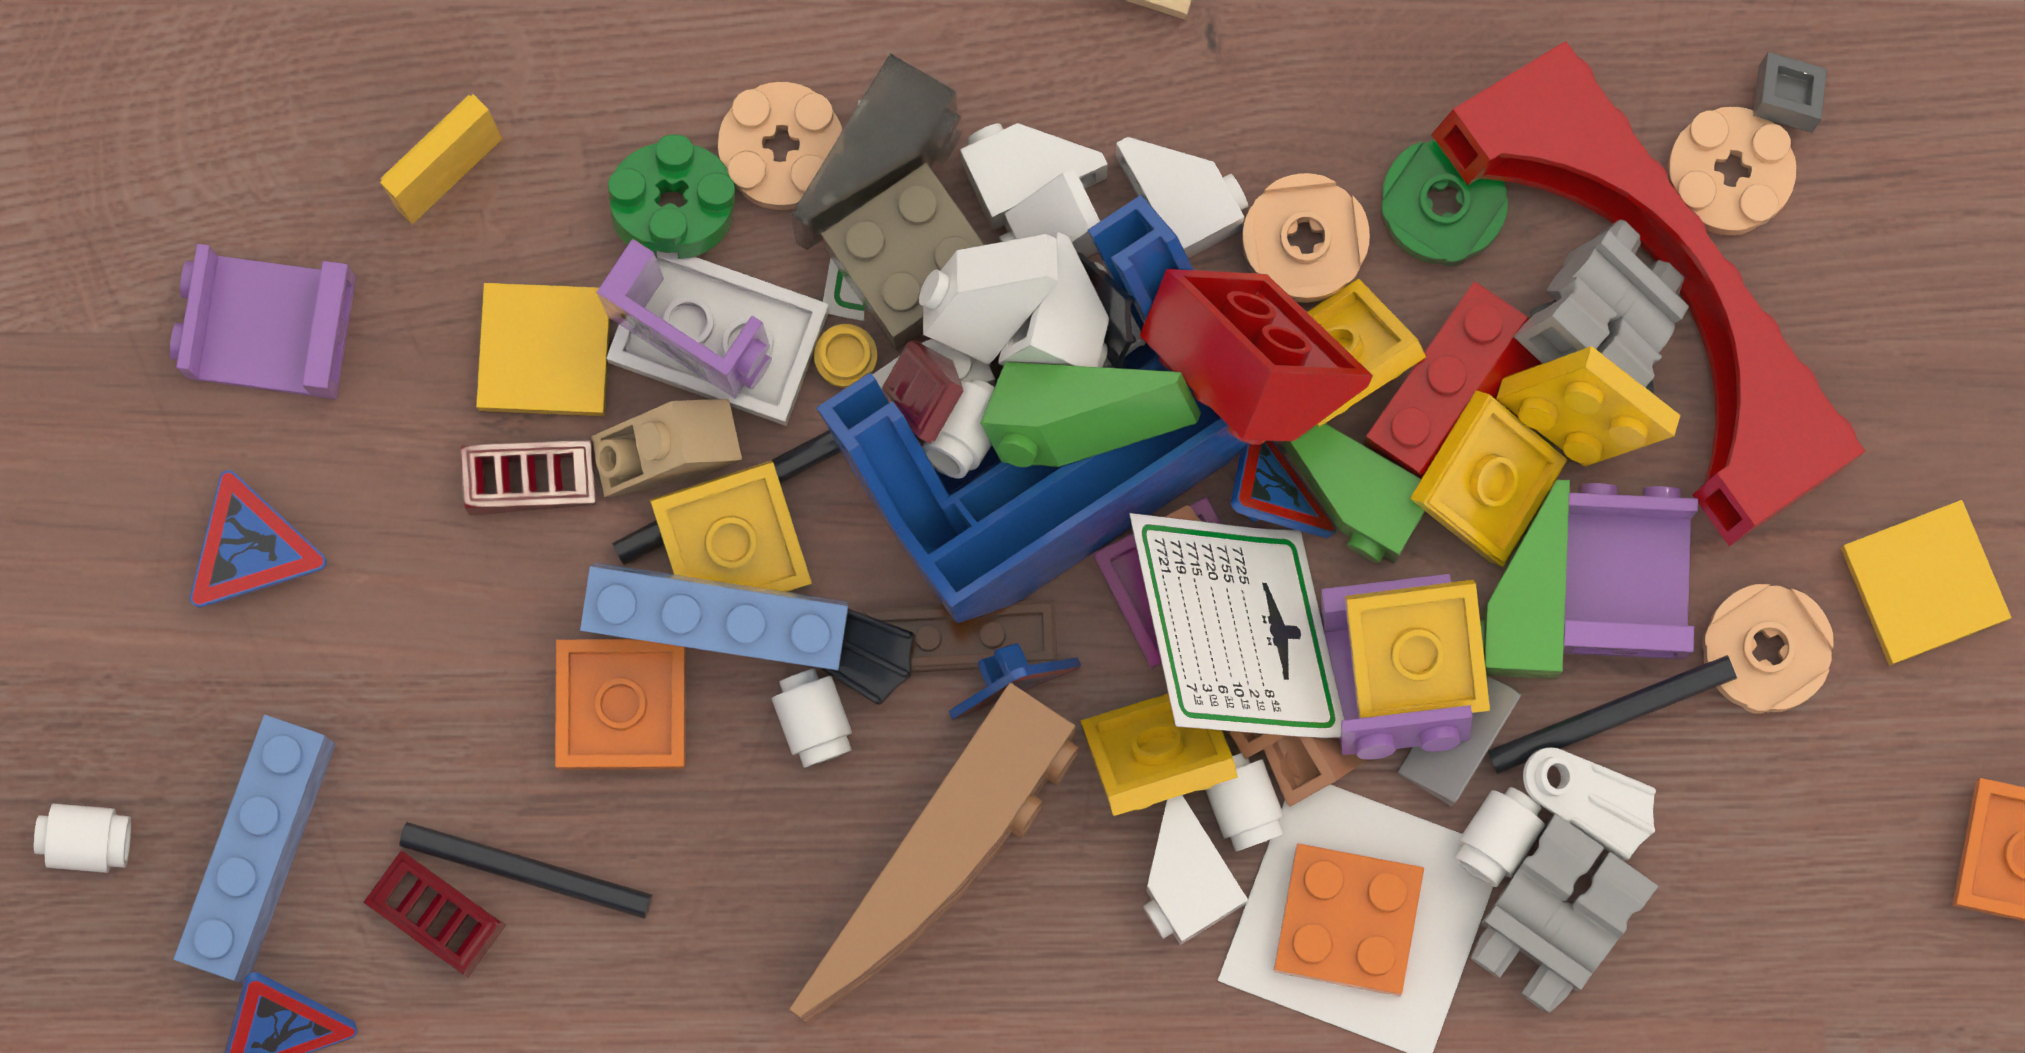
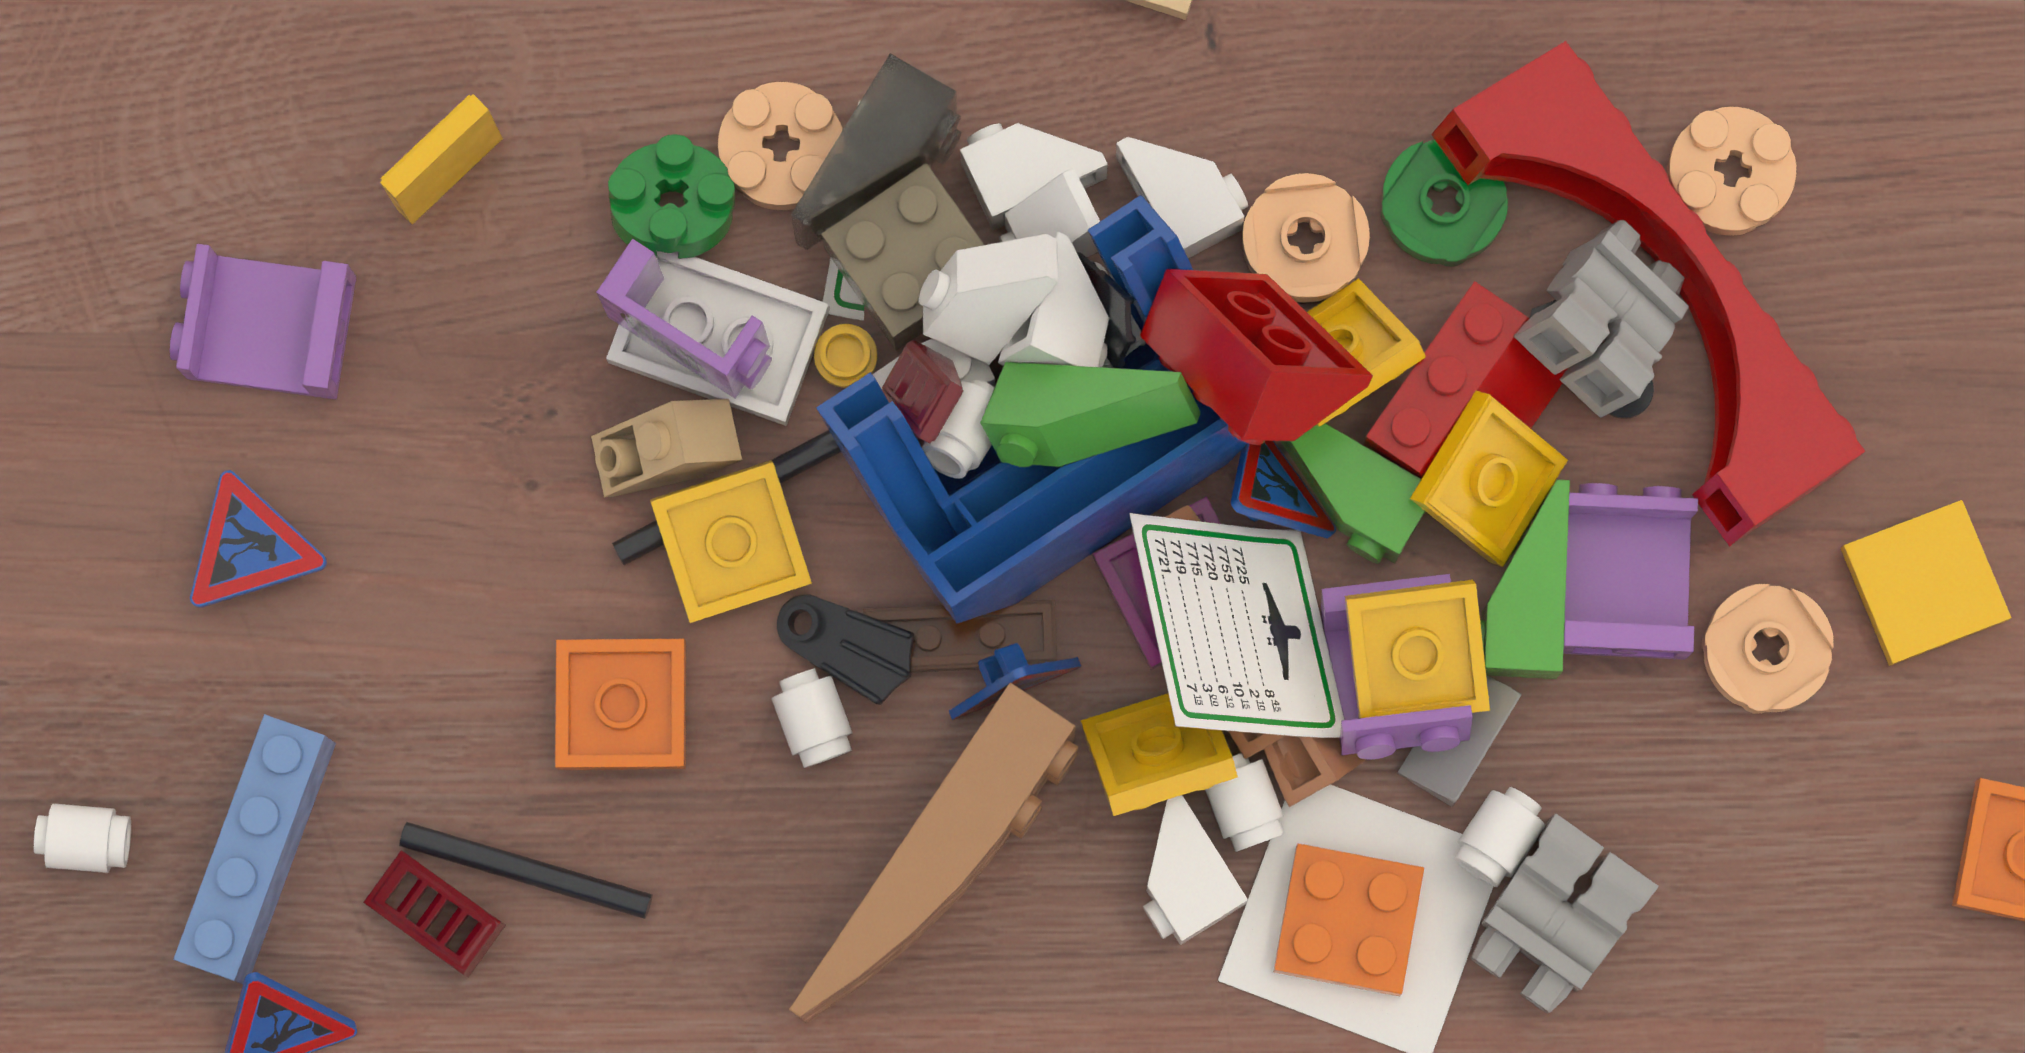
slope [460,440,597,515] -> none
yellow tile [476,283,611,416] -> none
medium blue brick [580,562,849,670] -> none
black bar [1488,655,1738,774] -> none
yellow plate [1496,346,1680,467] -> none
white piece [1523,748,1656,861] -> none
dark grey plate [1753,52,1827,133] -> none

